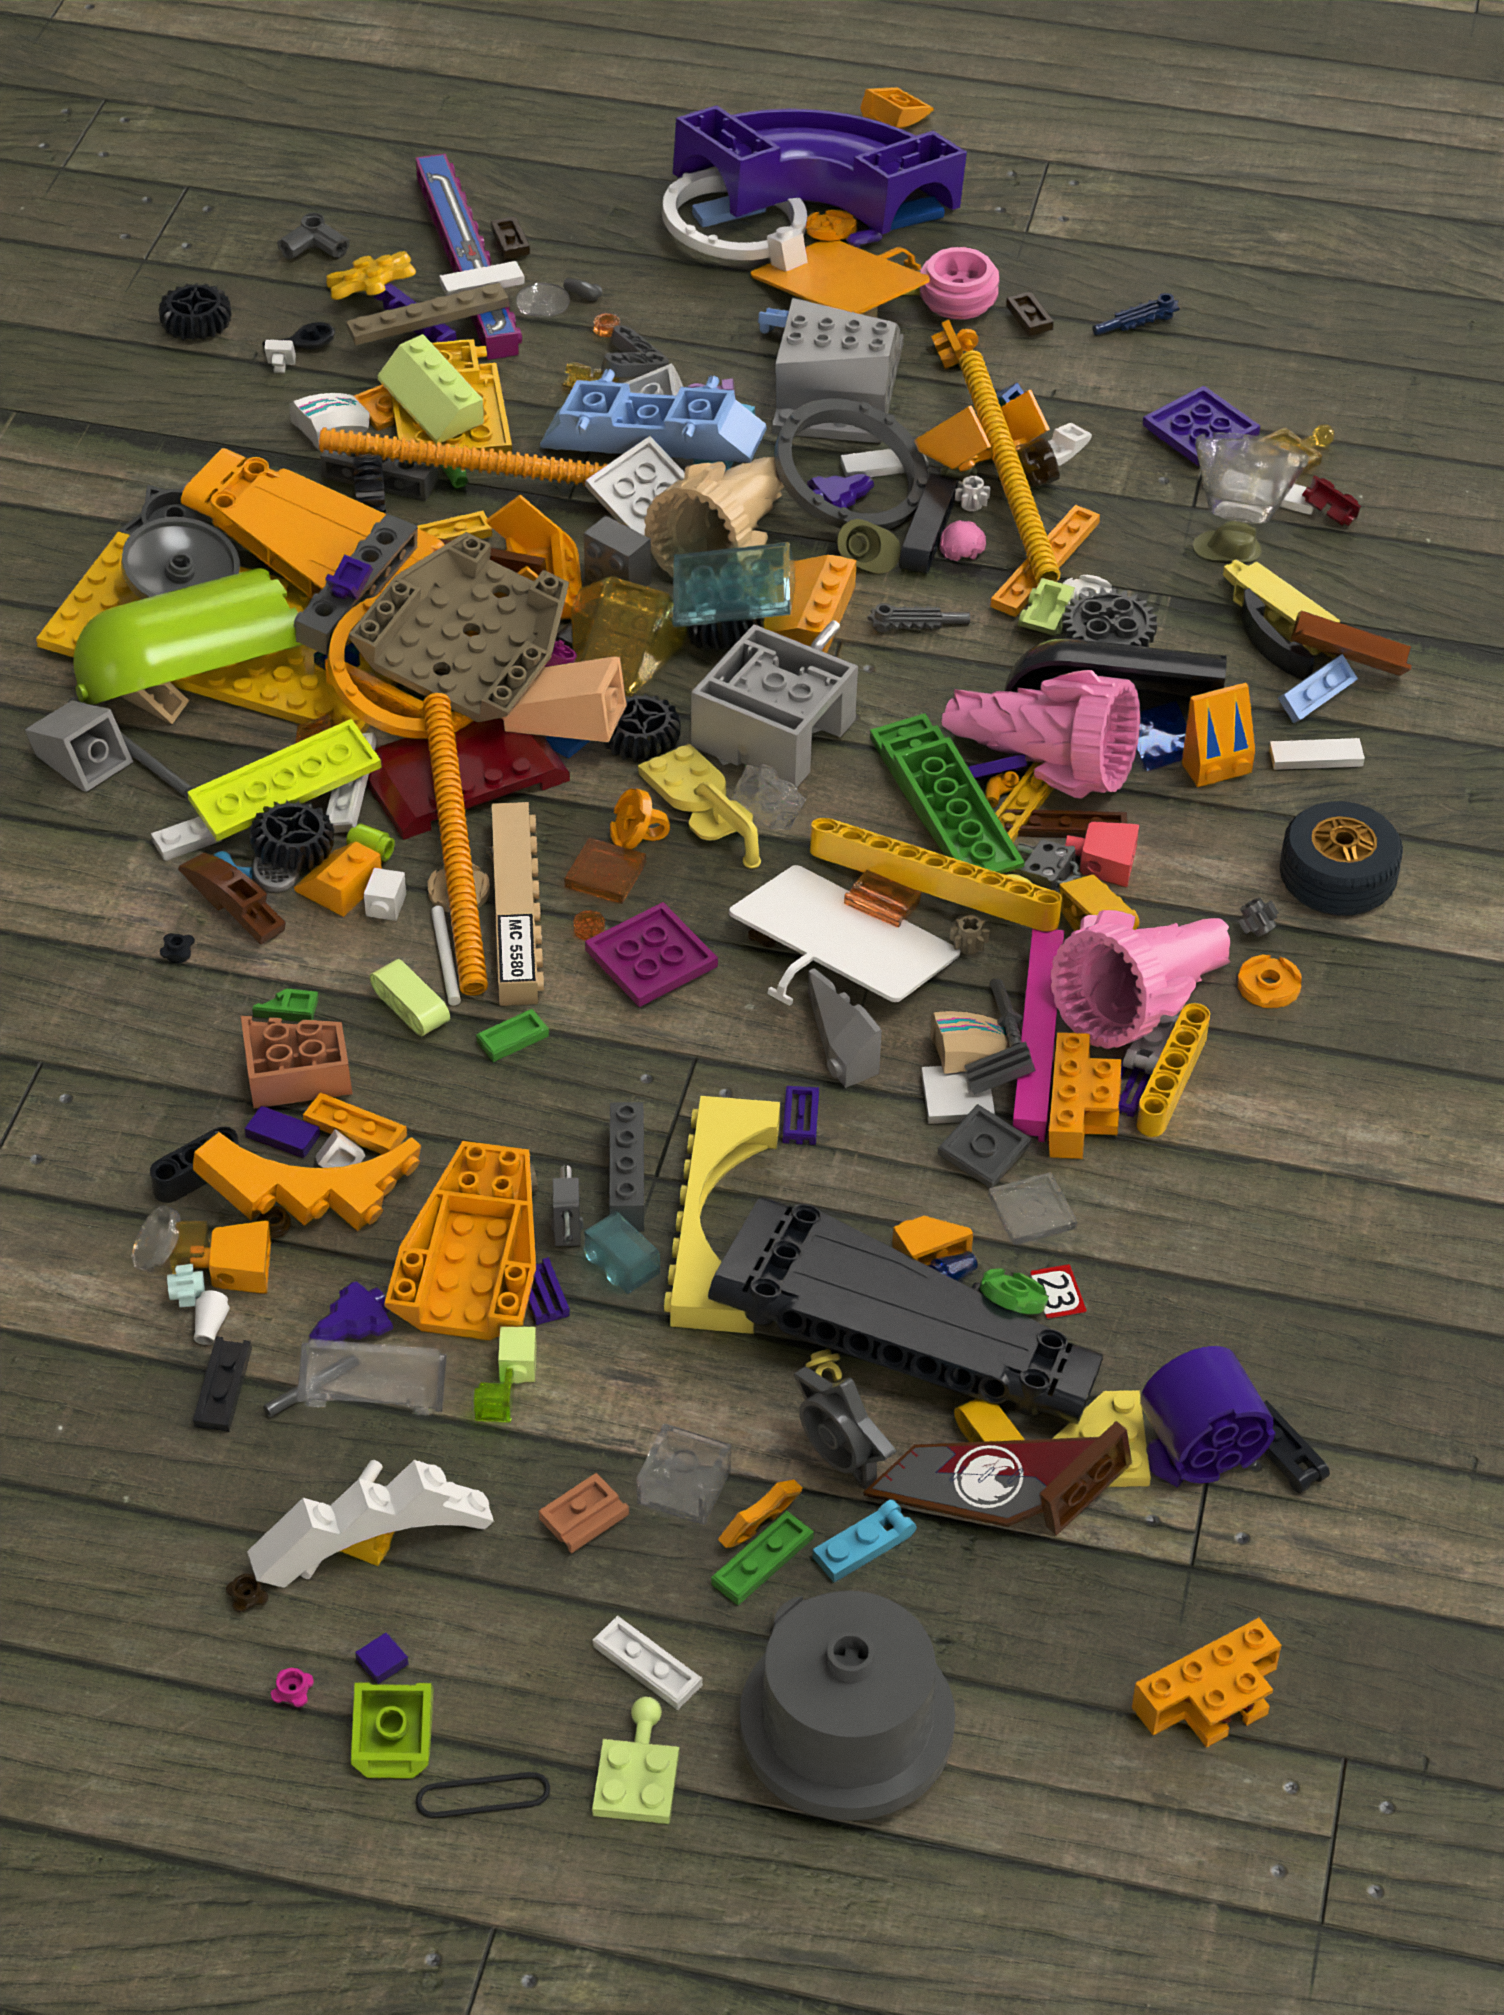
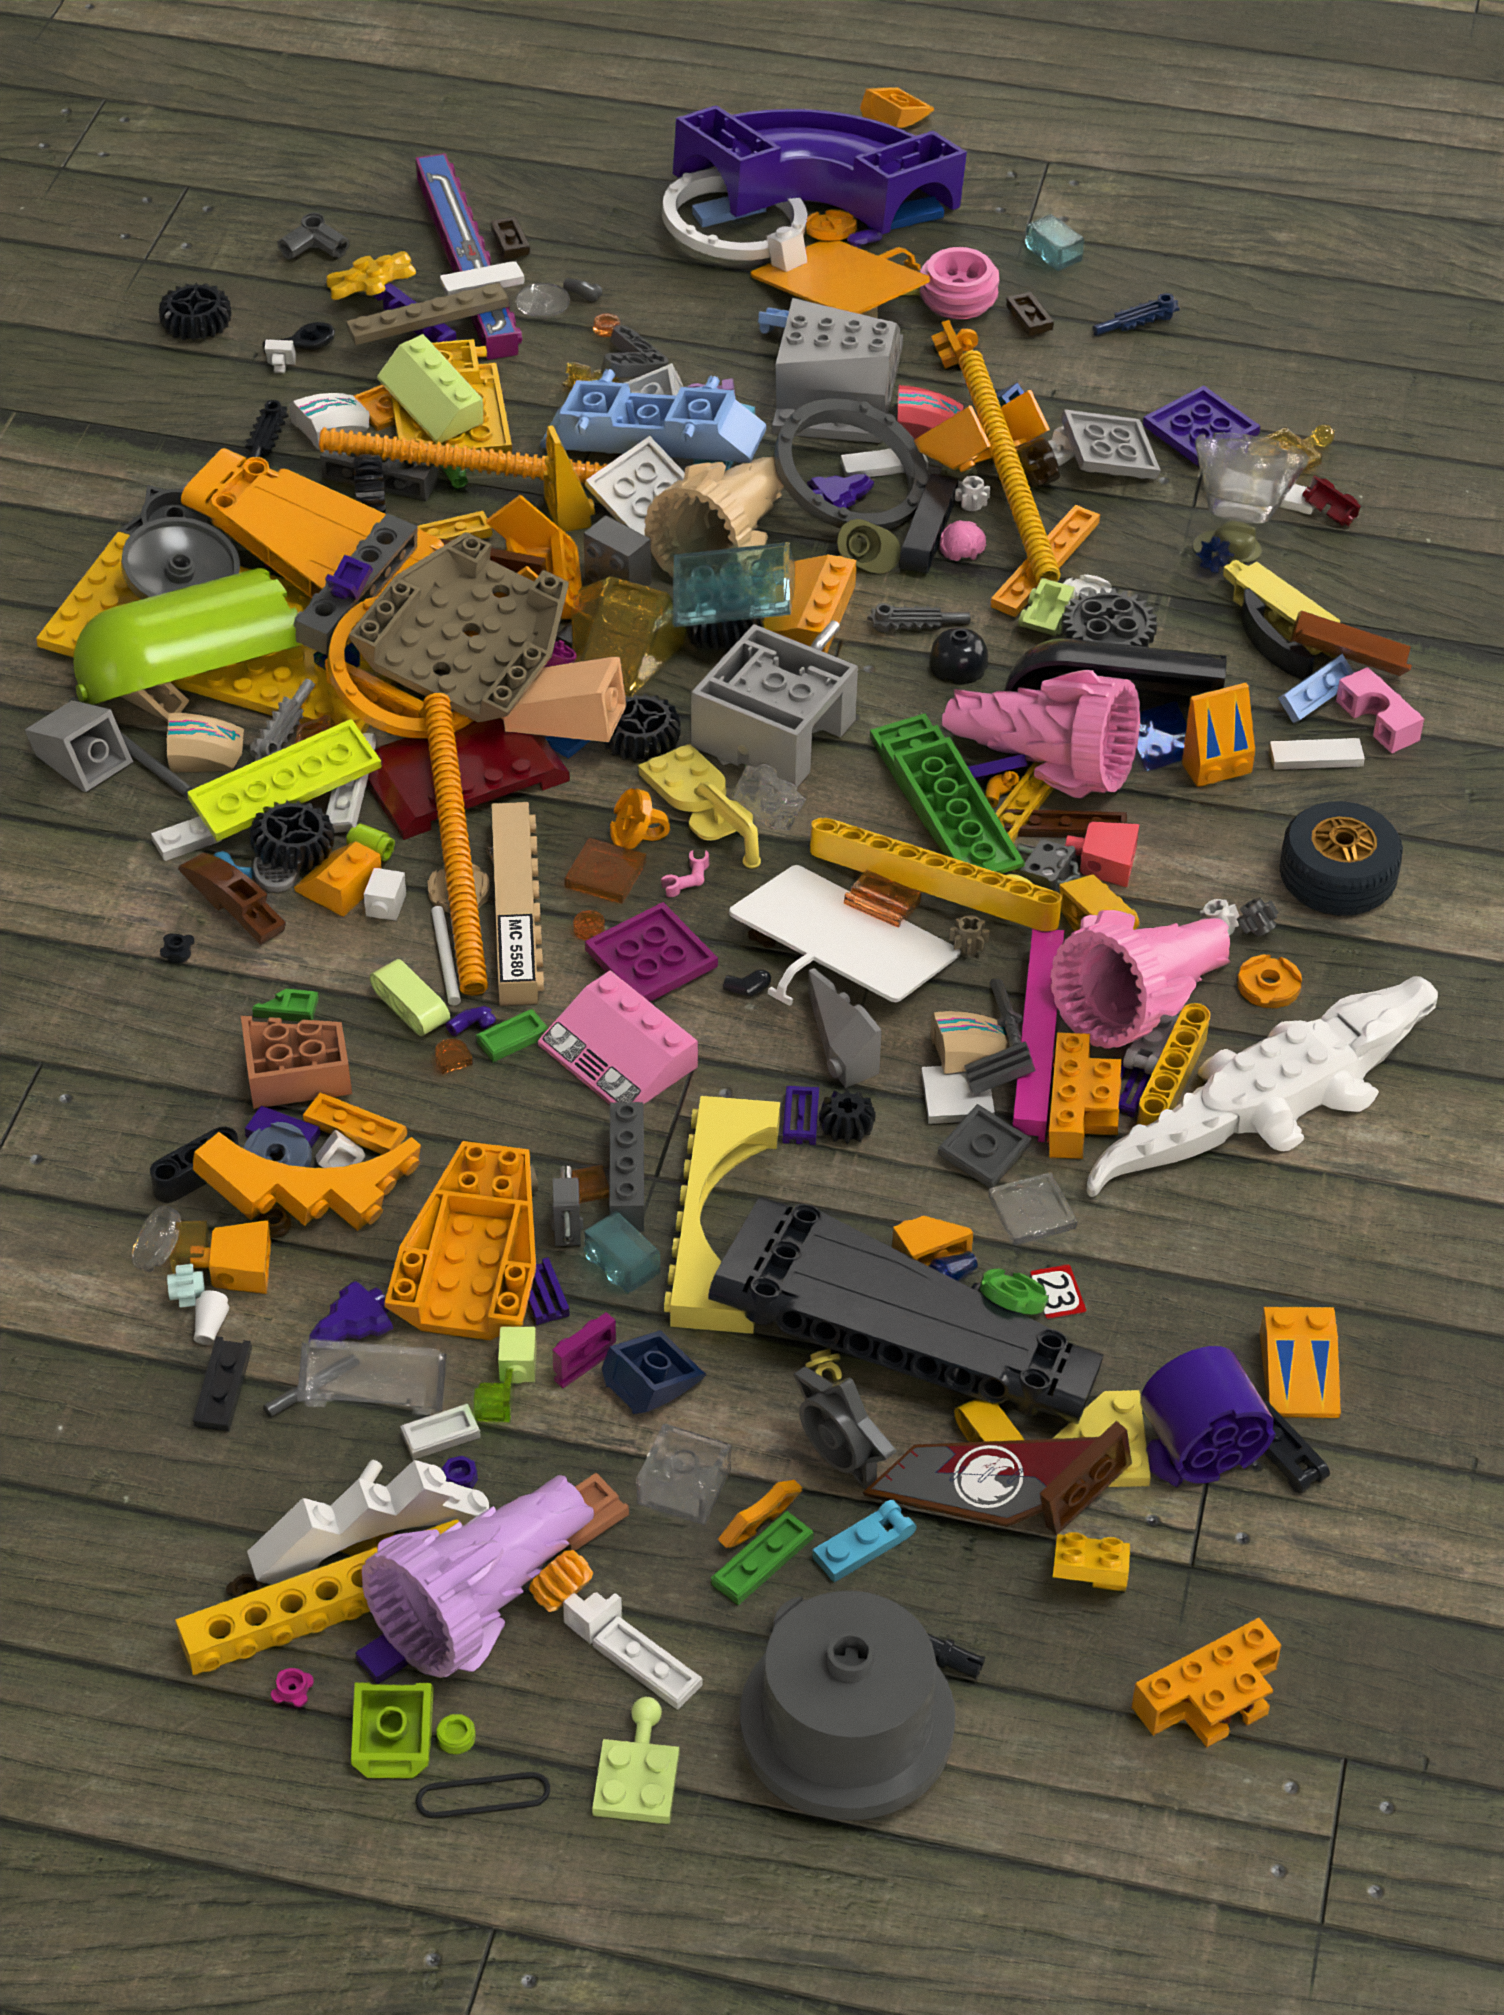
none -> tan slope [166,713,244,773]
none -> yellow brick [175,1519,459,1675]
none -> sand blue plate [243,1122,312,1168]
none -> black piece [245,400,289,459]
none -> light grey piece [250,679,315,761]
none -> lavender cone [362,1475,594,1678]
none -> white tile [400,1404,481,1460]
none -> clear orange tile [435,1039,473,1074]
none -> lime tile [437,1714,476,1754]
none -> dark purple tile [441,1456,478,1489]
none -> dark purple arm [446,1006,496,1036]
none -> light orange gear [529,1550,593,1612]
none -> bright pink slope [538,970,698,1105]
none -> yellow wedge [543,425,595,532]
none -> magenta plate [552,1312,616,1389]
none -> white panel [563,1593,622,1644]
none -> clear orange tile [571,1165,610,1203]
none -> dark blue slope [601,1330,706,1414]
none -> bright pink arm [661,850,709,897]
none -> black arm [723,969,771,997]
none -> black gear [819,1088,876,1145]
none -> coral slope [897,385,963,439]
none -> black pin [927,1633,986,1680]
none -> black cylinder [929,628,989,685]
none -> clear light blue brick [1025,214,1084,271]
none -> yellow plate [1053,1532,1130,1592]
none -> light grey plate [1061,409,1161,479]
none -> white animal [1086,976,1438,1197]
none -> clear blue gear [1196,536,1234,573]
none -> white gear [1200,899,1239,935]
none -> light orange slope [1259,1307,1341,1418]
none -> bright pink arch [1336,667,1424,753]

